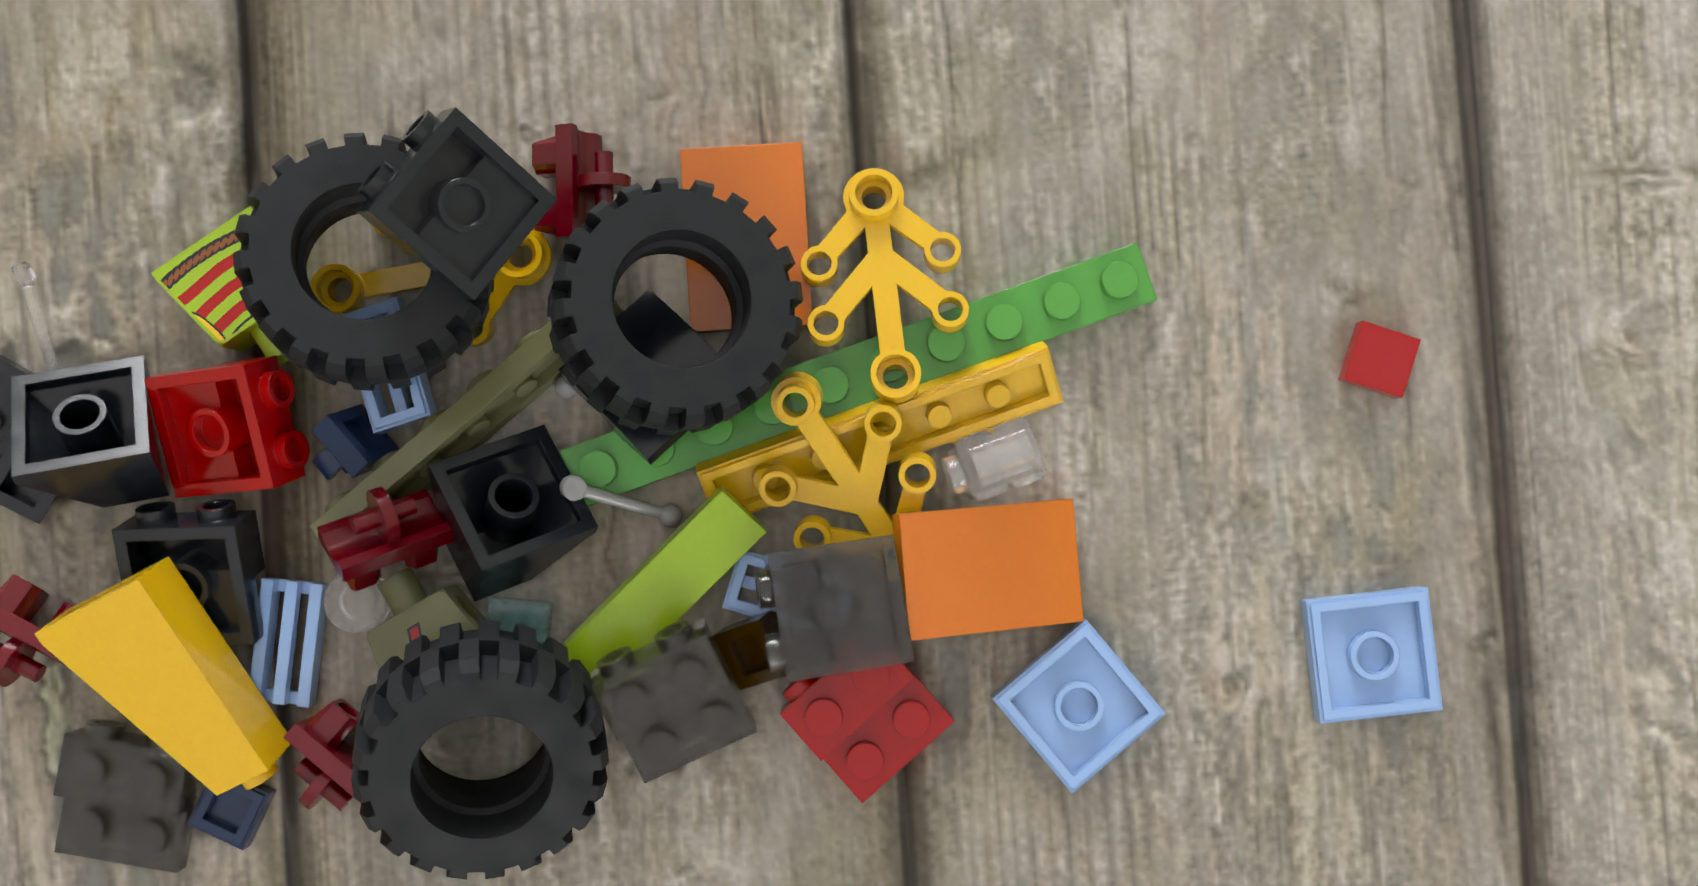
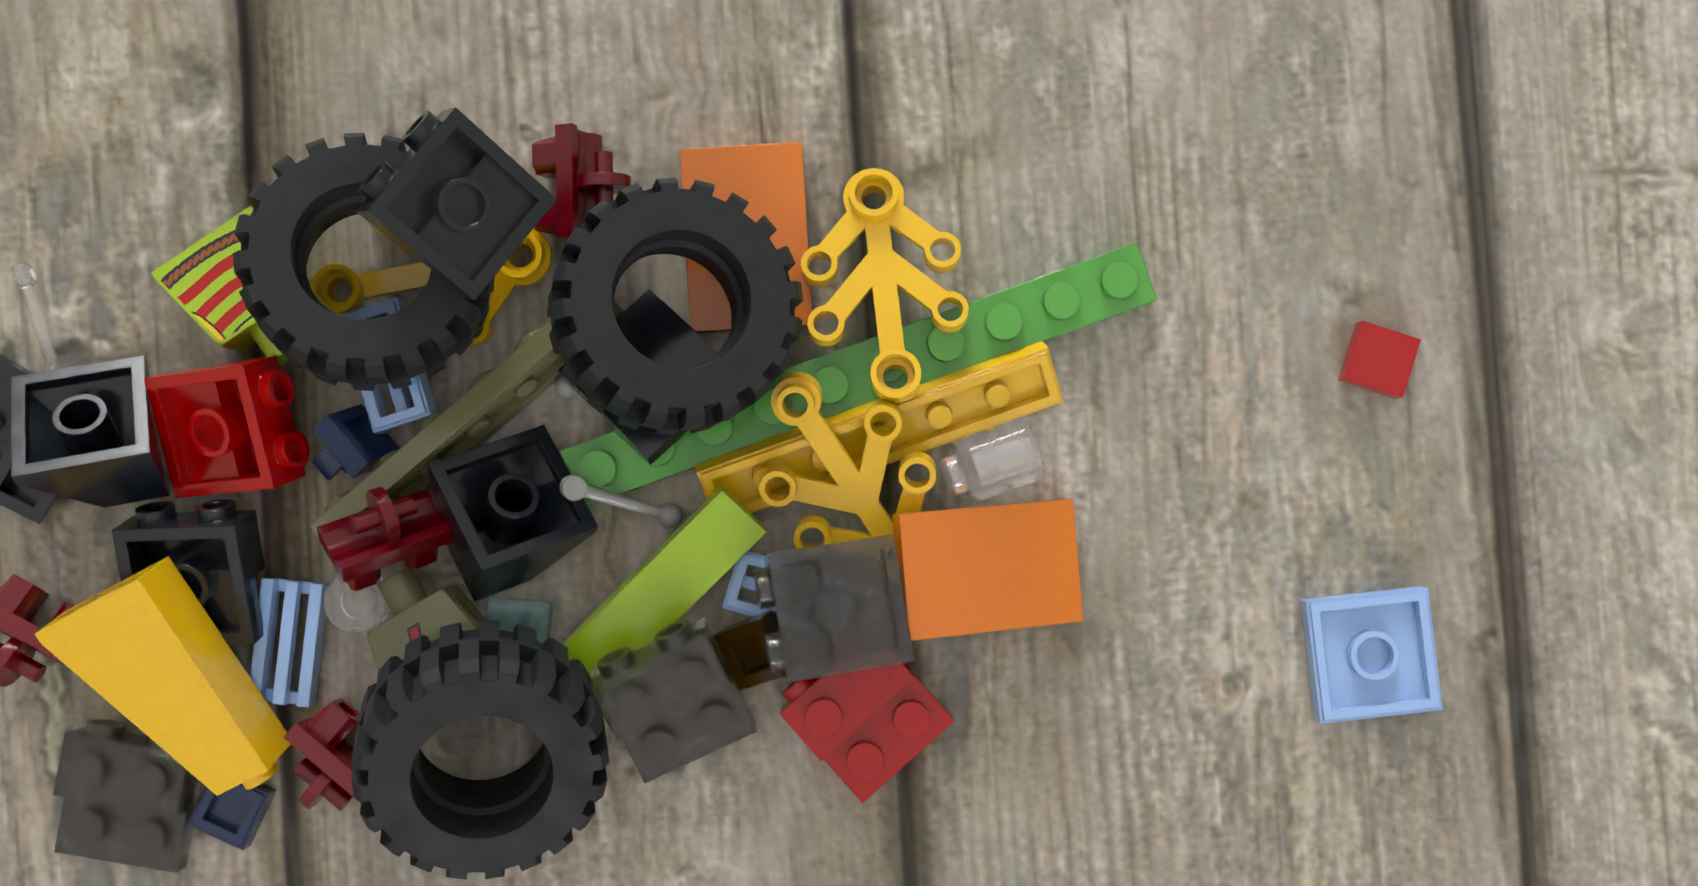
light blue tile [991,618,1166,793] -> none

